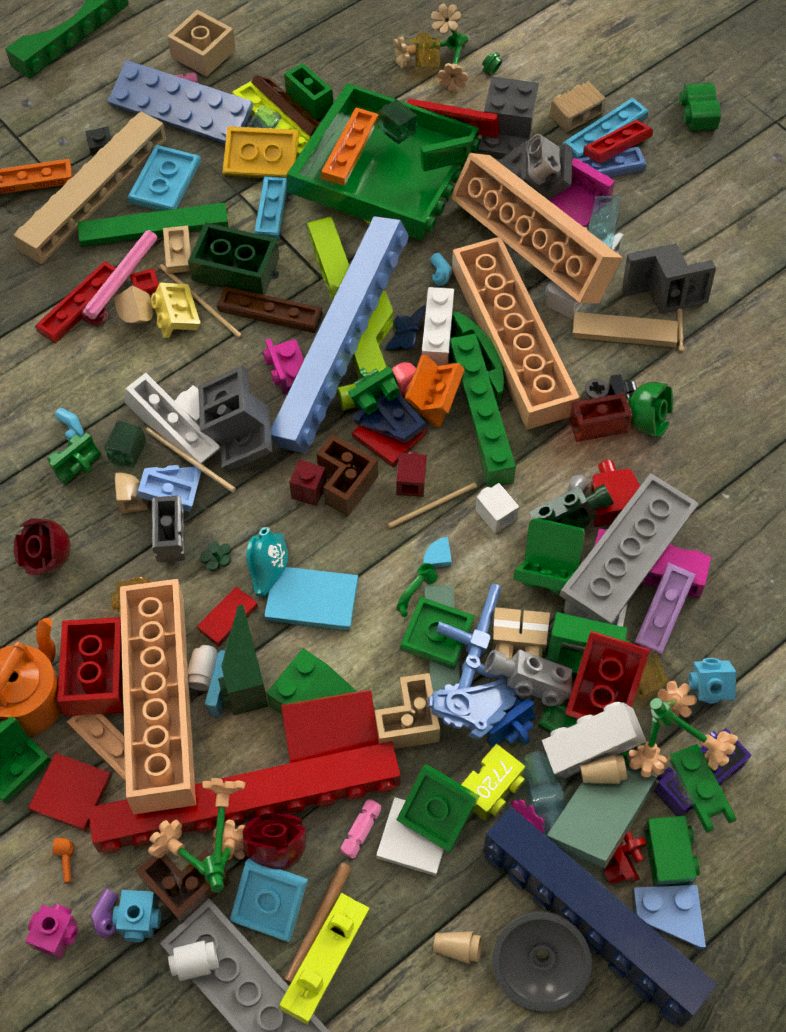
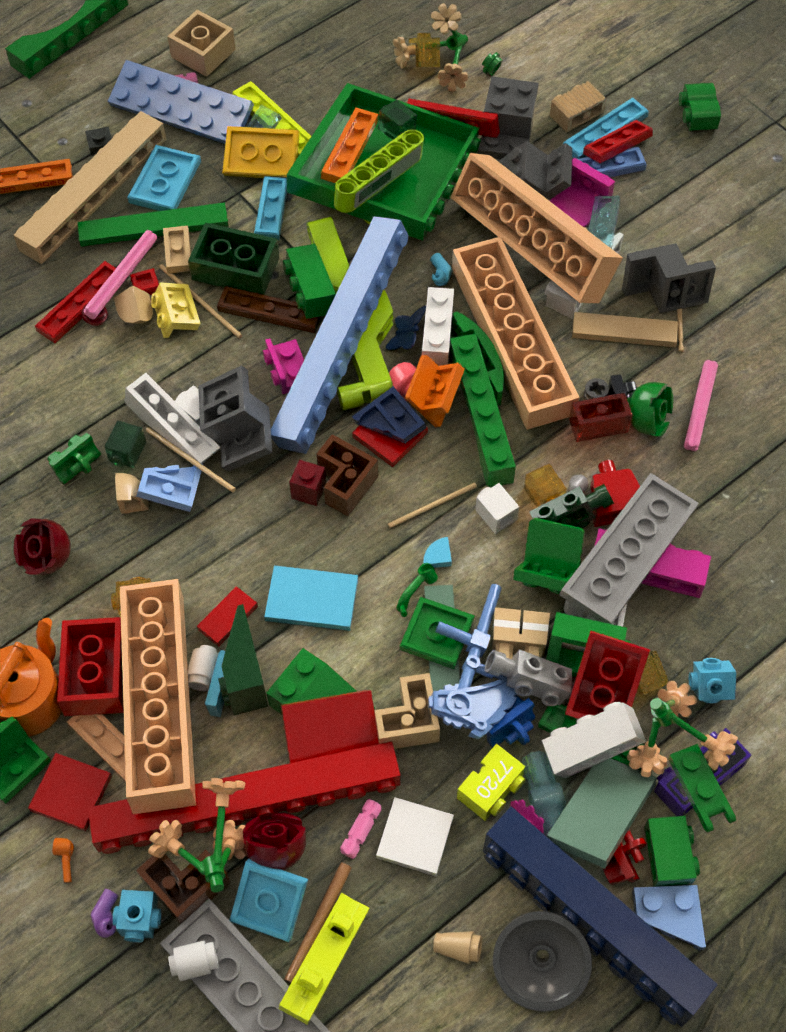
dark pink brick [25,904,78,959] -> none
medium azure arm [55,408,84,441] -> none
dark grey brick [152,495,185,562] -> none
dark green plant [200,542,232,571] -> none
teal hat [246,527,288,596] -> none
reddish brown tile [251,75,320,136] -> none
green brick [284,63,333,120] -> none
green hips [348,366,400,415] -> none
dark red brick [396,452,427,497] -> none
green tile [396,764,480,853] -> none
green tile [421,136,471,171] -> none
light grey piece [526,134,561,185] -> none
tan cone [580,753,627,784] -> none
lavender tile [634,563,696,655] -> none
none -> green brick [283,244,336,319]
none -> lime beam [334,130,424,213]
none -> clear yellow brick [524,463,567,507]
none -> bright pink axle [684,360,718,451]

